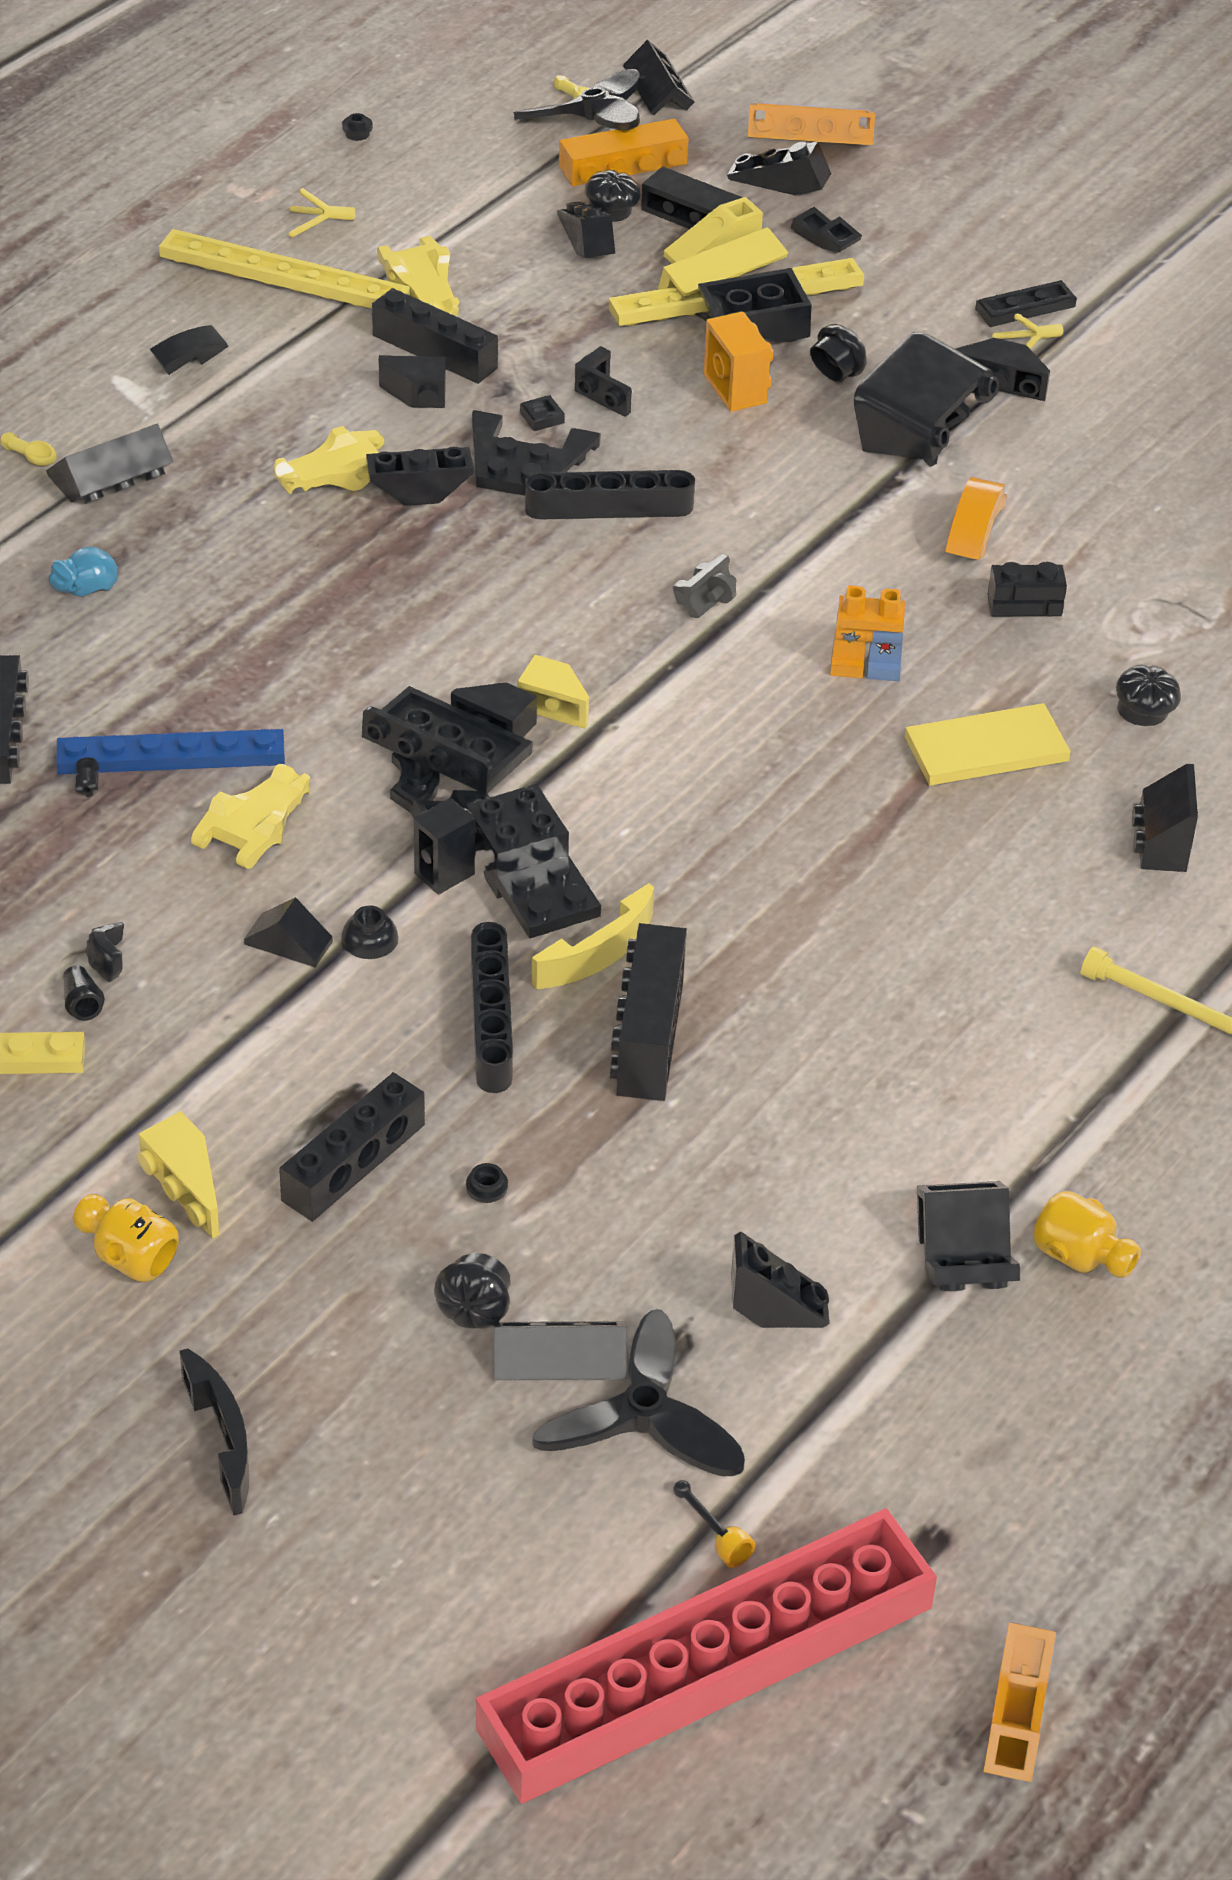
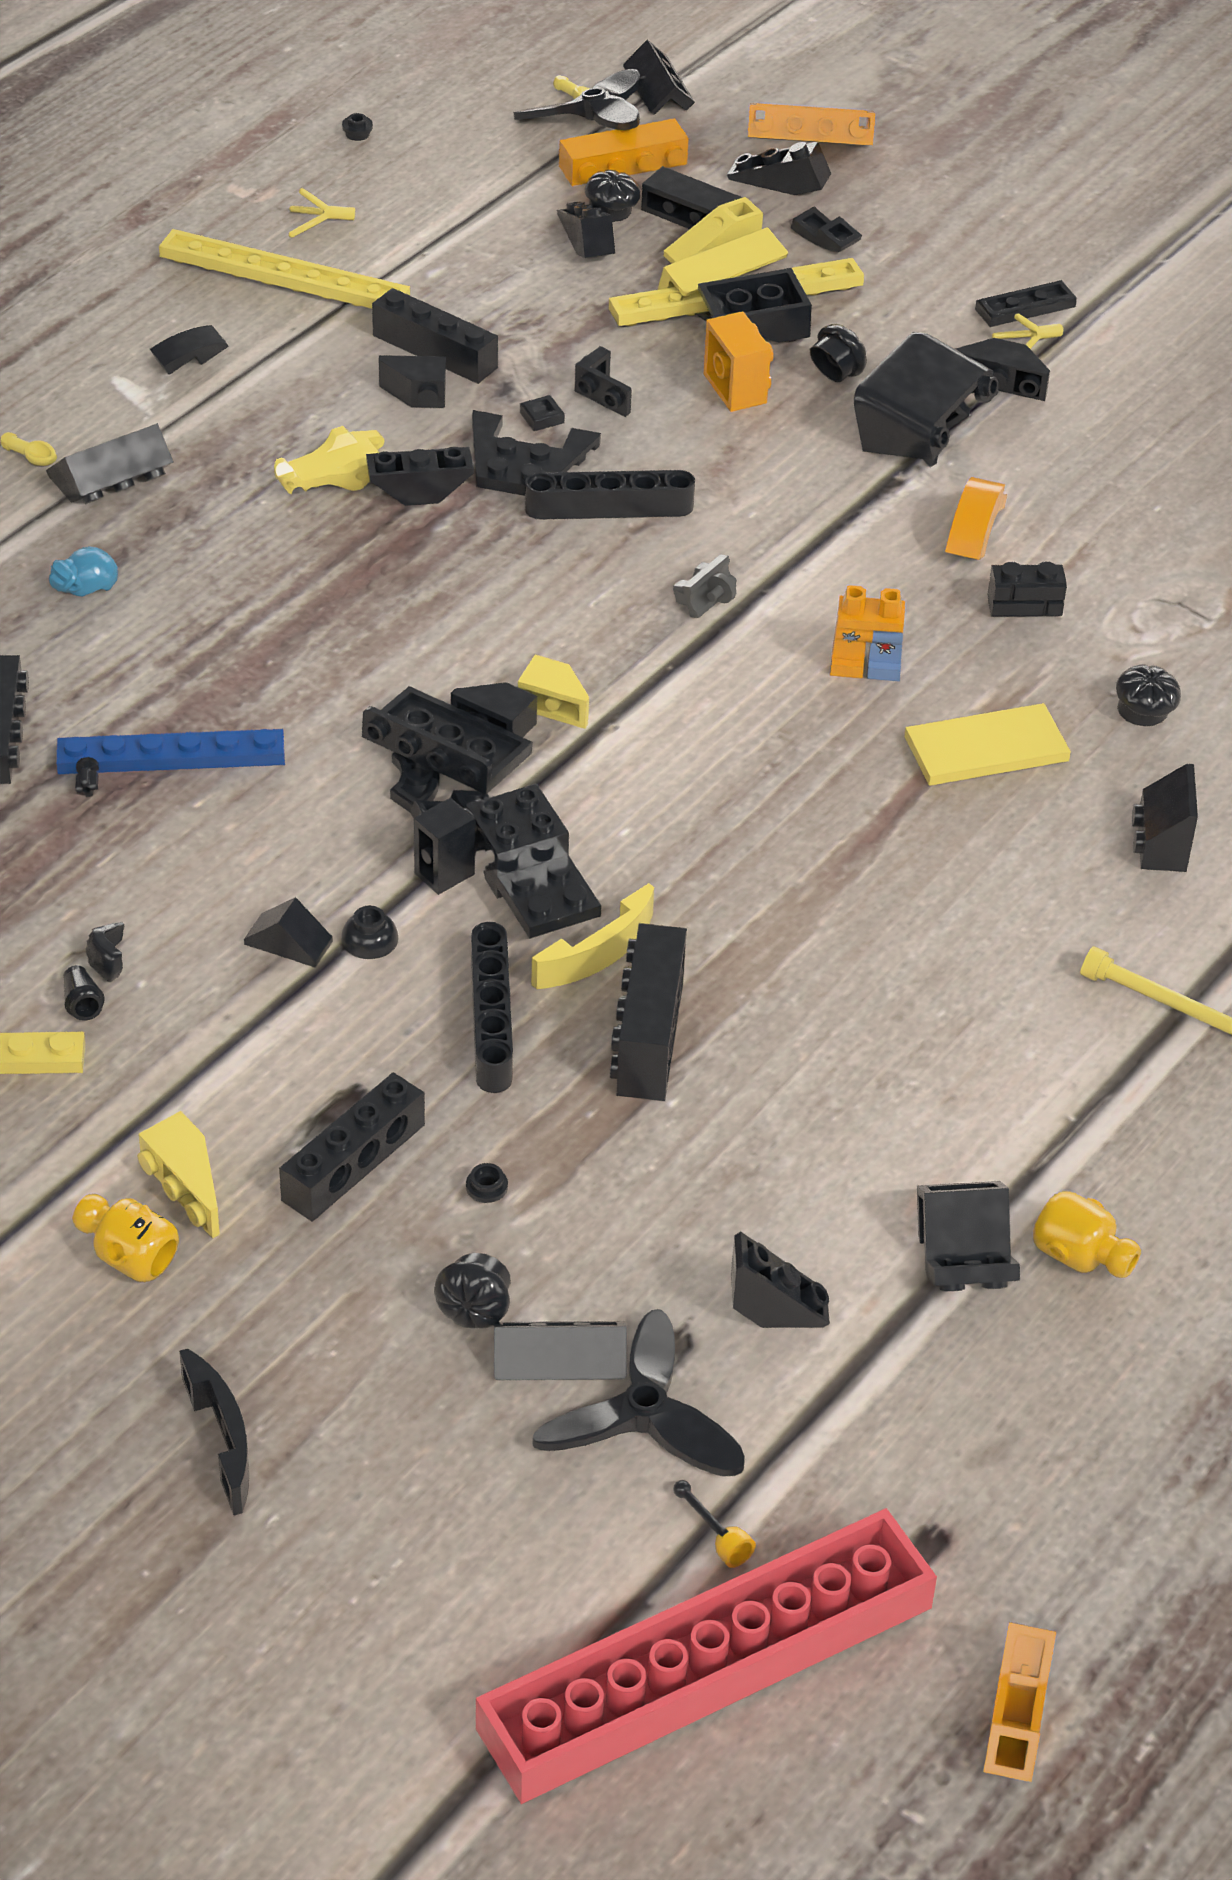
light yellow animal [191,764,311,869] -> none
light yellow animal [377,236,459,317] -> none

